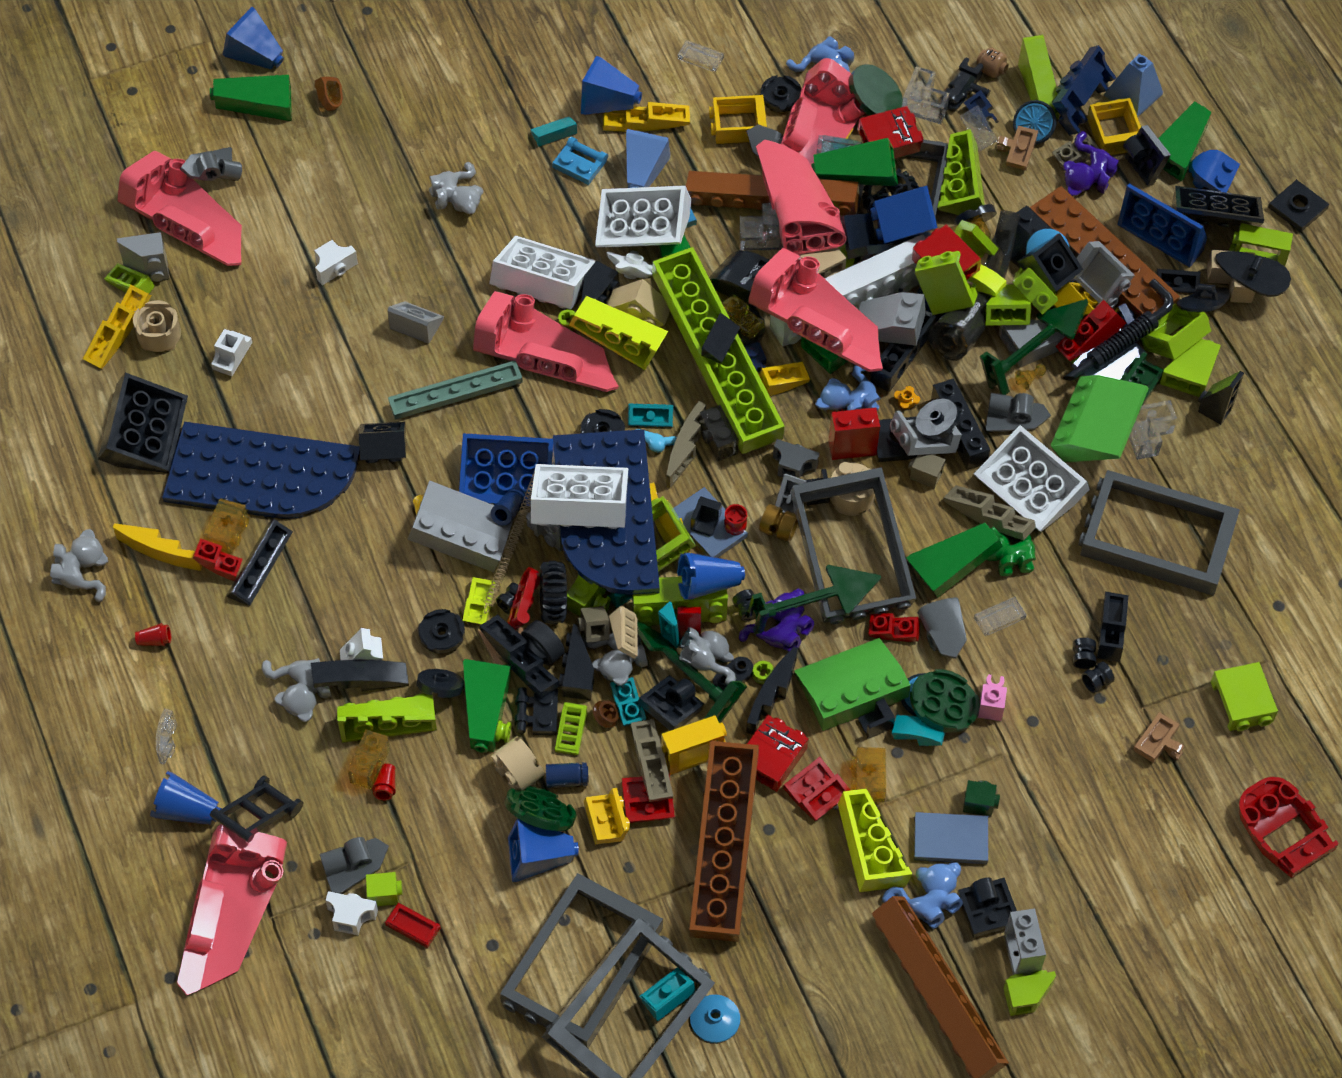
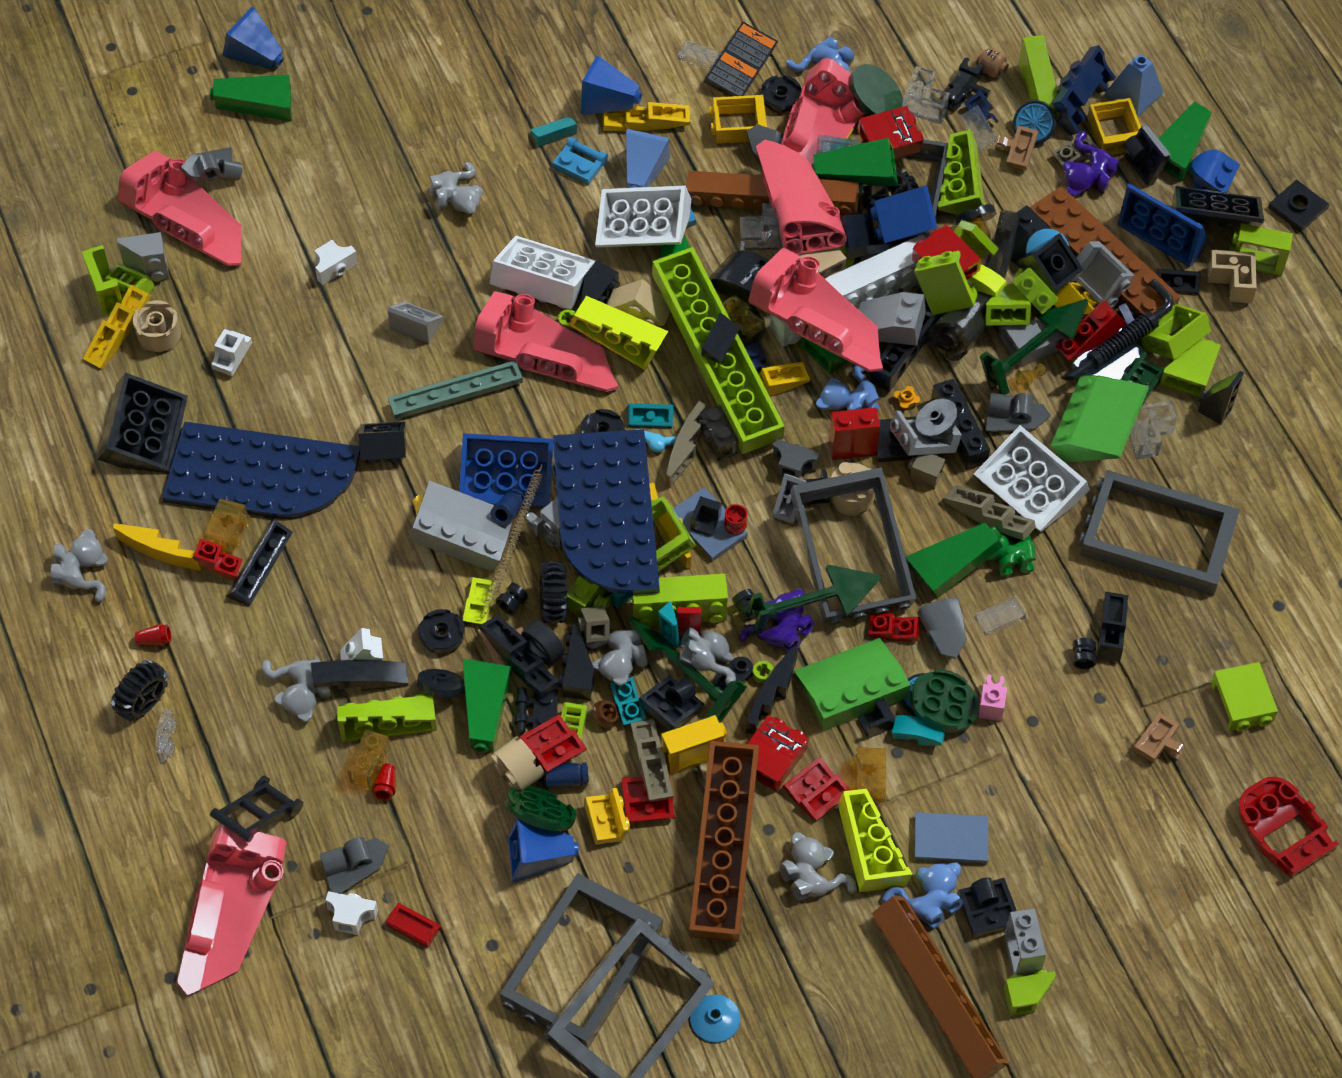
blue cone [150,771,222,825] -> none
dark orange rock [314,76,343,111] -> none
lime brick [366,872,403,906] -> none
lime bush [495,720,511,743] -> none
red plate [507,567,541,630] -> none
white slope [531,464,628,529] -> none
white animal [607,251,652,279] -> none
tan slope [609,606,638,659] -> none
teal slope [640,967,695,1021] -> none
blue cone [677,552,745,600] -> none
pearl gold wheel [759,504,798,542] -> none
dark green brick [963,780,1000,817] -> none
black wheel [1081,661,1115,693] -> none
black shield [1177,283,1230,312] -> none
black shield [1215,251,1291,297] -> none
none -> lime panel [82,245,122,317]
none -> black gear [111,660,169,722]
none -> red slope [519,714,587,773]
none -> tile [704,21,778,97]
none -> light grey animal [779,832,857,901]

